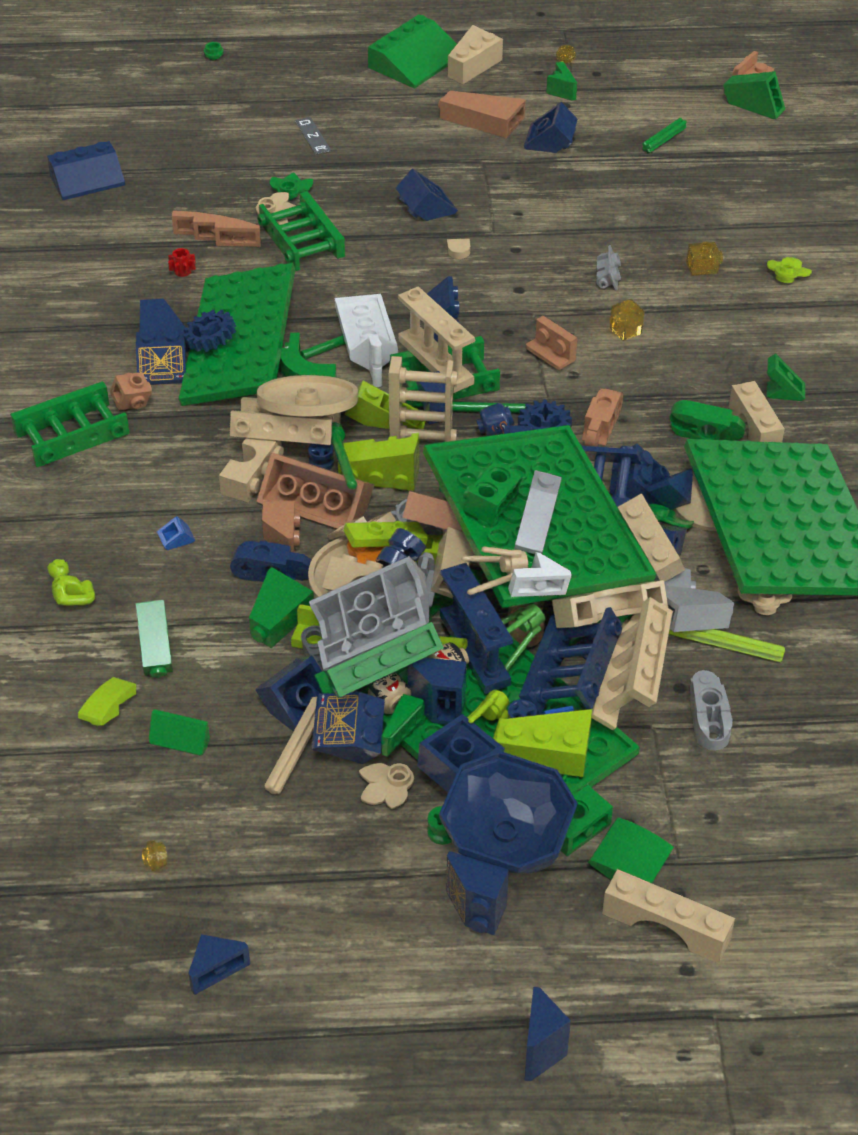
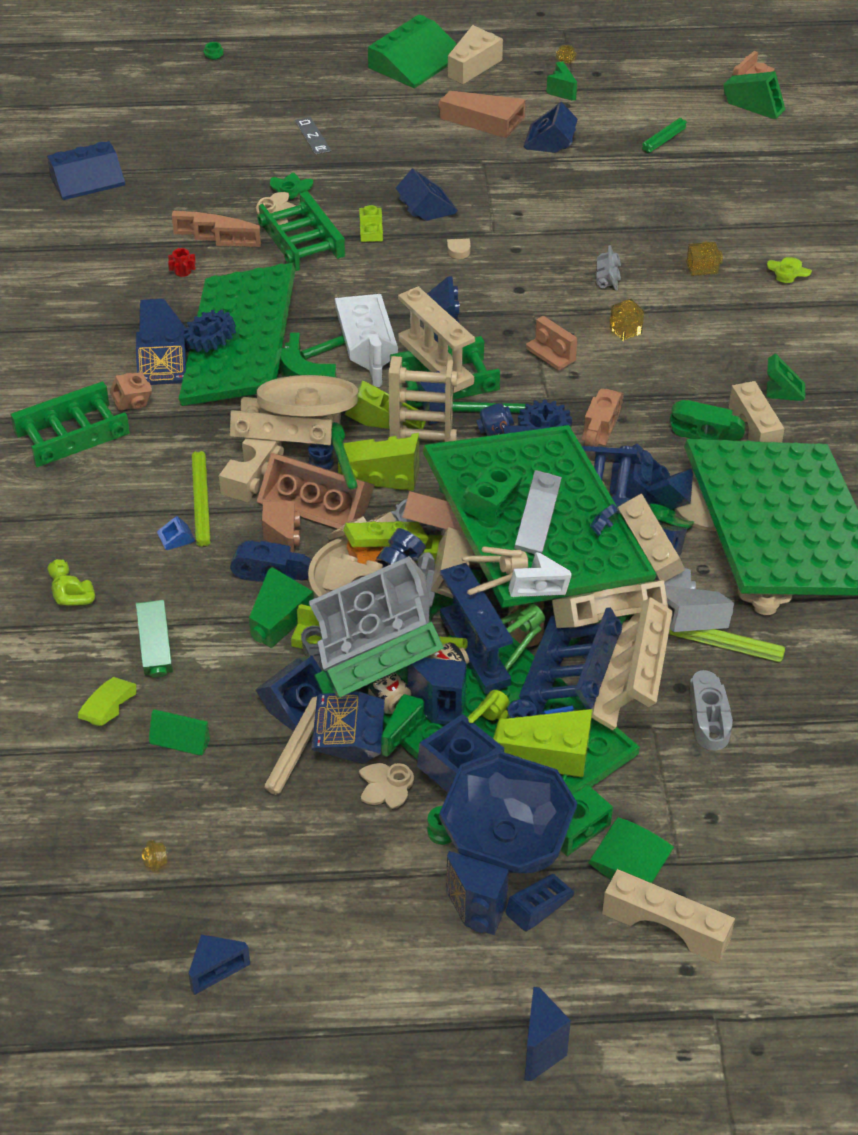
none -> lime axle [192,451,210,547]
none -> lime slope [359,205,383,242]
none -> dark blue slope [506,873,574,932]
none -> dark blue piece [590,504,621,536]

